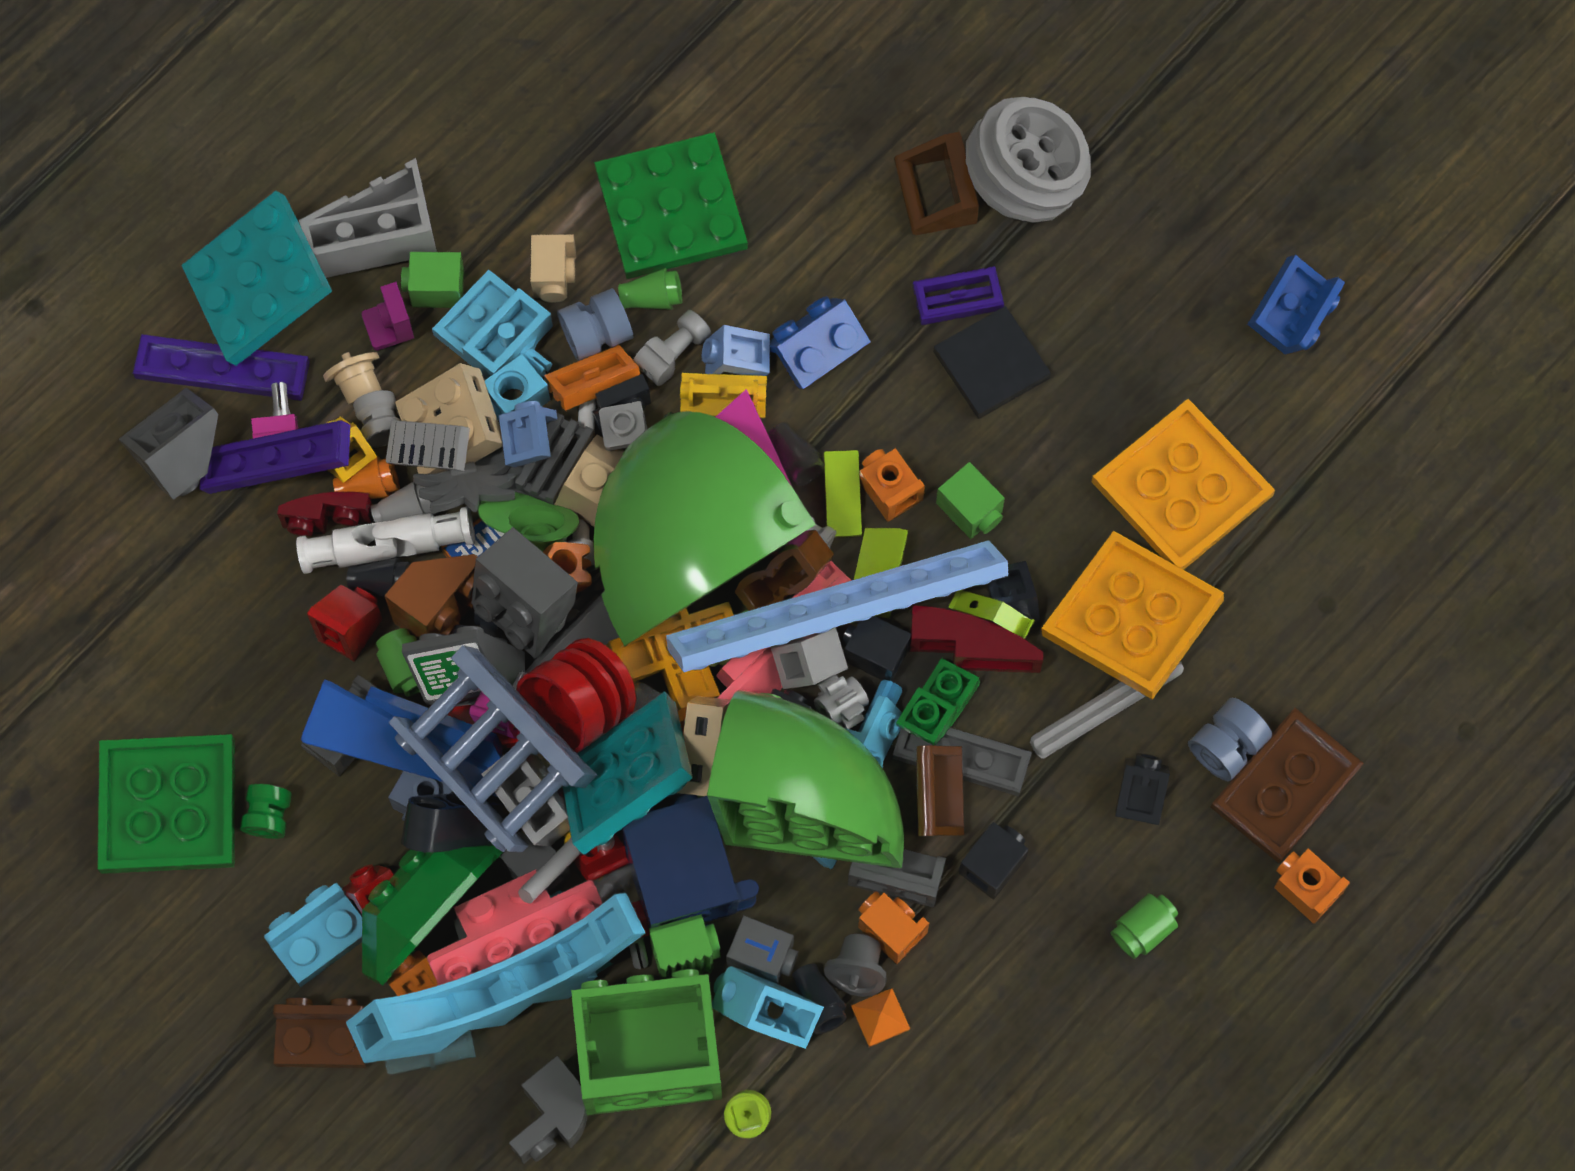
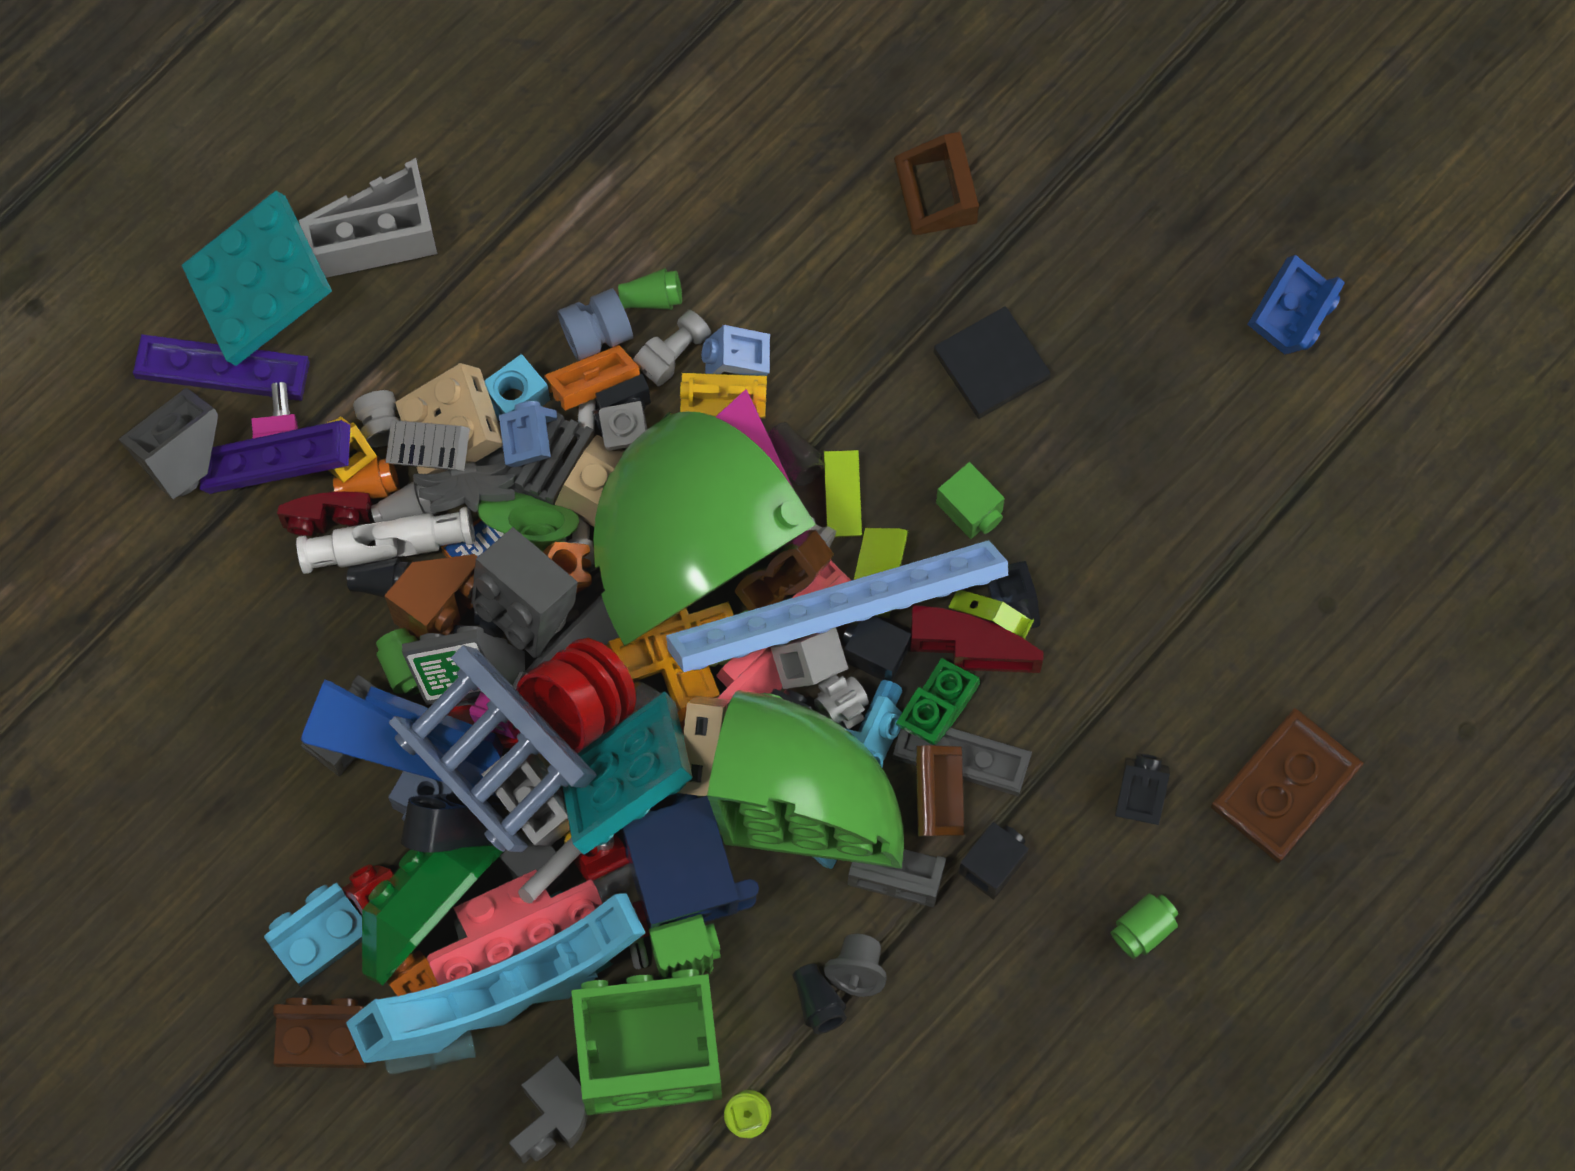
green plate [98,734,235,874] -> none
green wheel [240,784,292,839] -> none
red slope [307,585,382,662] -> none
tan piece [323,352,382,405] -> none
magenta bracket [361,282,414,351] -> none
bright green brick [401,252,464,308] -> none
medium azure plate [432,269,553,378] -> none
tan brick [531,235,576,303] -> none
green plate [594,132,748,280] -> none
medium azure torso [712,966,824,1049] -> none
dark grey brick [727,915,799,984] -> none
bracket [769,296,871,389] -> none
orange slope [851,988,910,1047] -> none
orange brick [858,891,929,964] -> none
orange brick [859,448,925,522] -> none
dark purple tile [912,266,1004,325] -> none
light grey wheel [966,97,1091,223] -> none
light grey axle [1030,661,1184,758] -> none
light orange plate [1041,531,1224,700] -> none
light orange plate [1091,399,1275,570] -> none
sand blue wheel [1188,697,1272,782] -> none
orange brick [1274,848,1350,924] -> none

